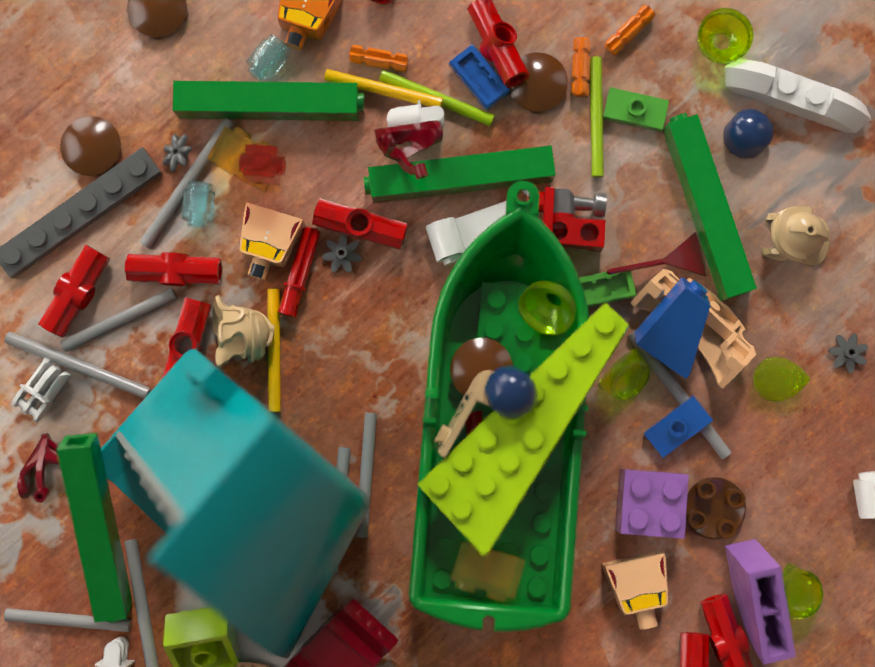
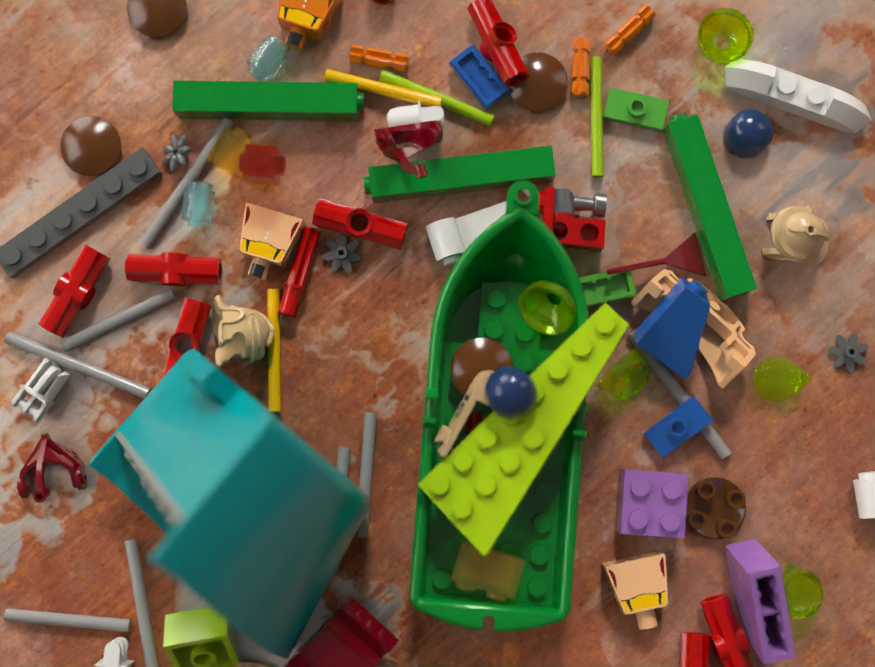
green brick [56,433,133,623] -> none

